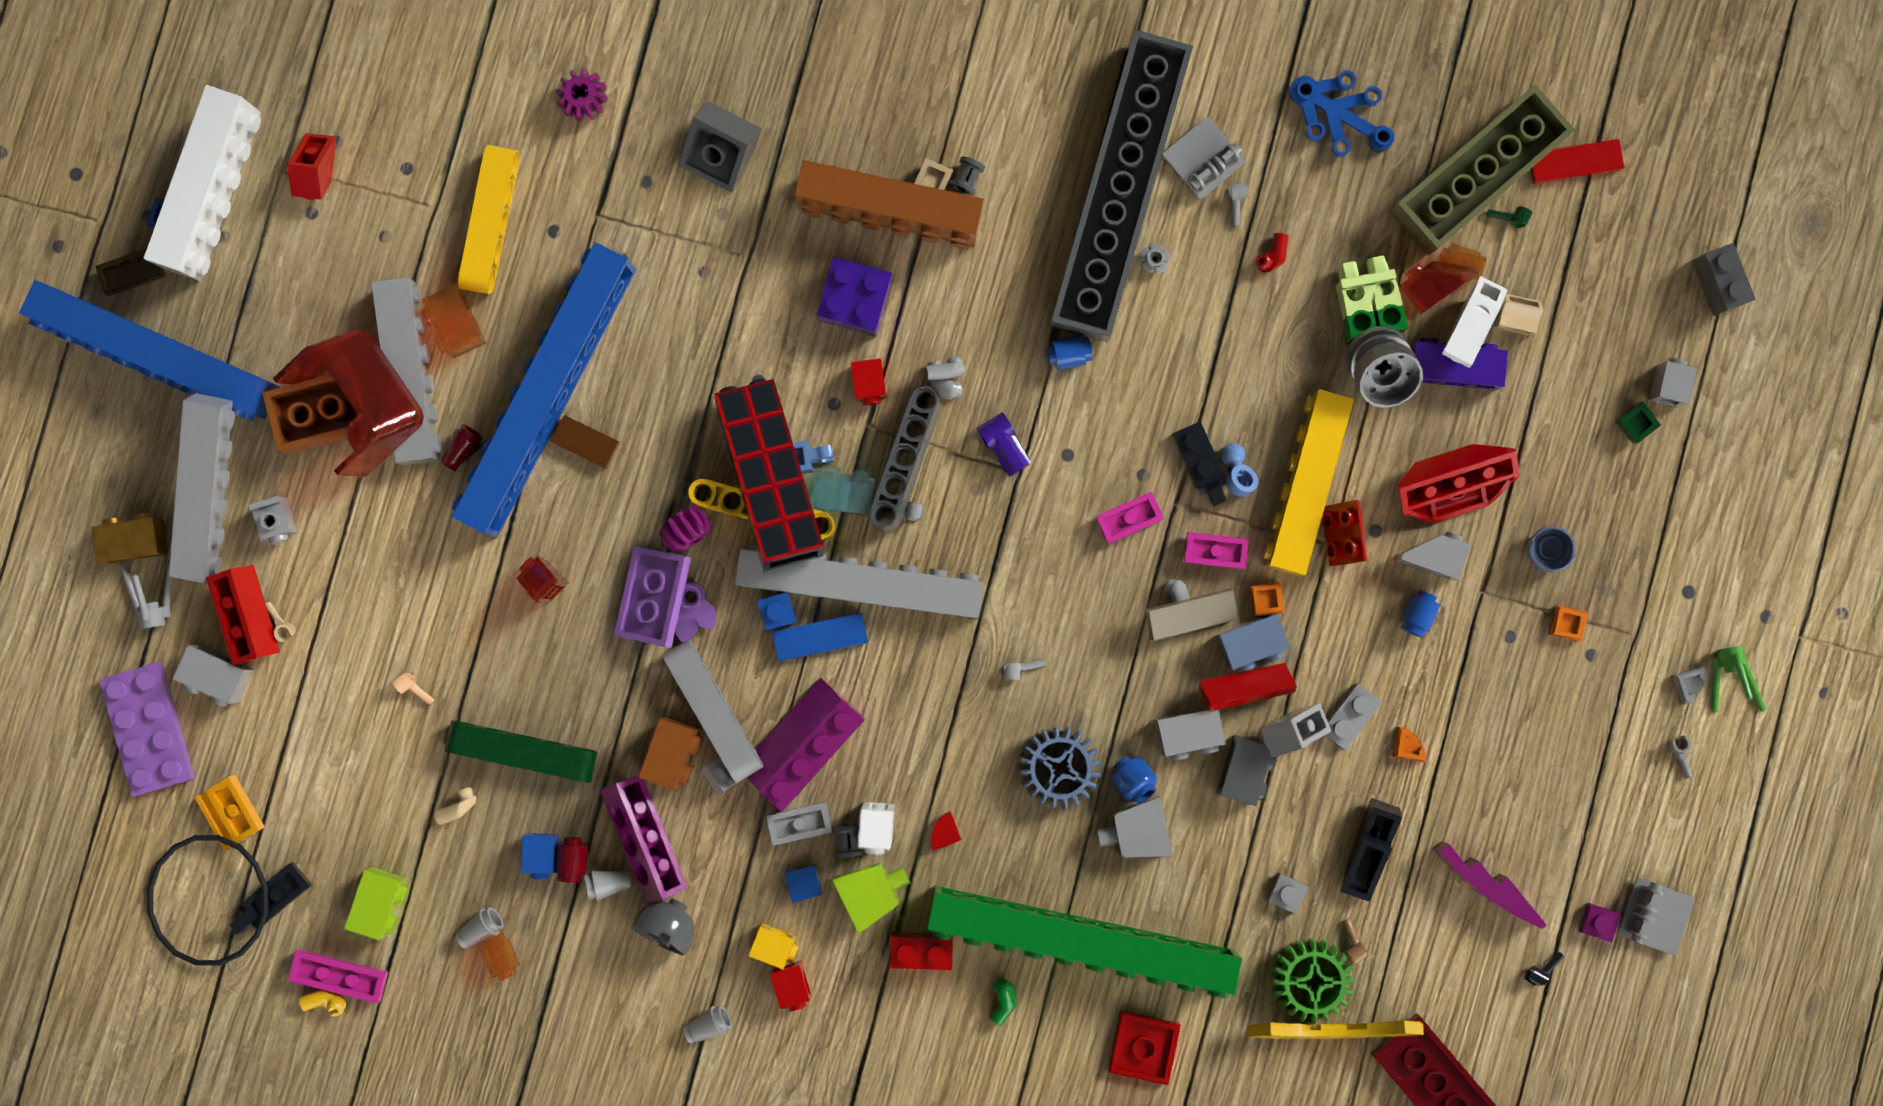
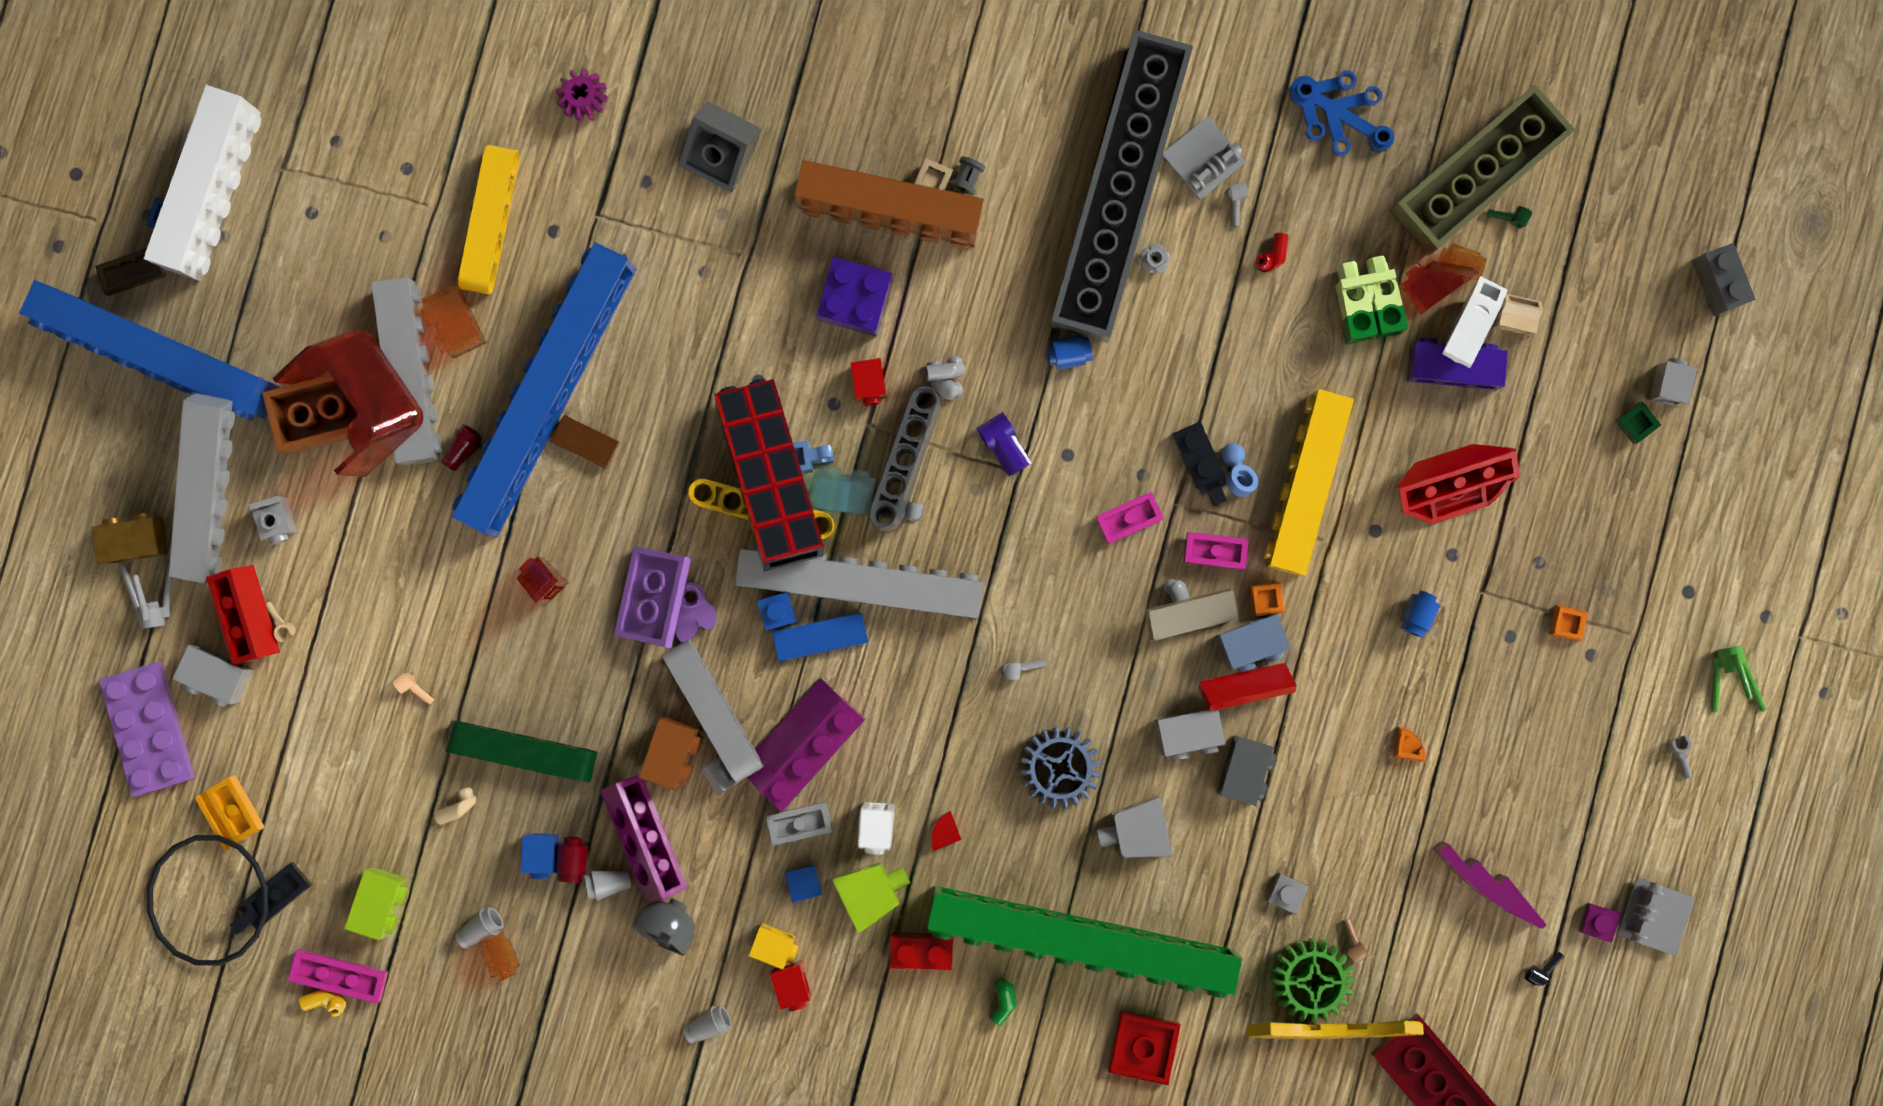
red slope [287,133,336,200] -> none
magenta gear [659,505,713,554] -> none
dark grey bush [833,824,863,858] -> none
blue head [1112,757,1157,803] -> none
light grey brick [1261,703,1331,758] -> none
red hinge [1322,500,1367,567] -> none
light grey plate [1325,683,1382,750] -> none
black slope [1340,798,1403,902] -> none
flat silver wheel [1345,326,1423,408] -> none
light grey slope [1395,532,1471,581] -> none
sand blue hair [1528,526,1576,573] -> none
red tile [1530,139,1625,184] -> none
light grey tile [1672,666,1706,704] -> none

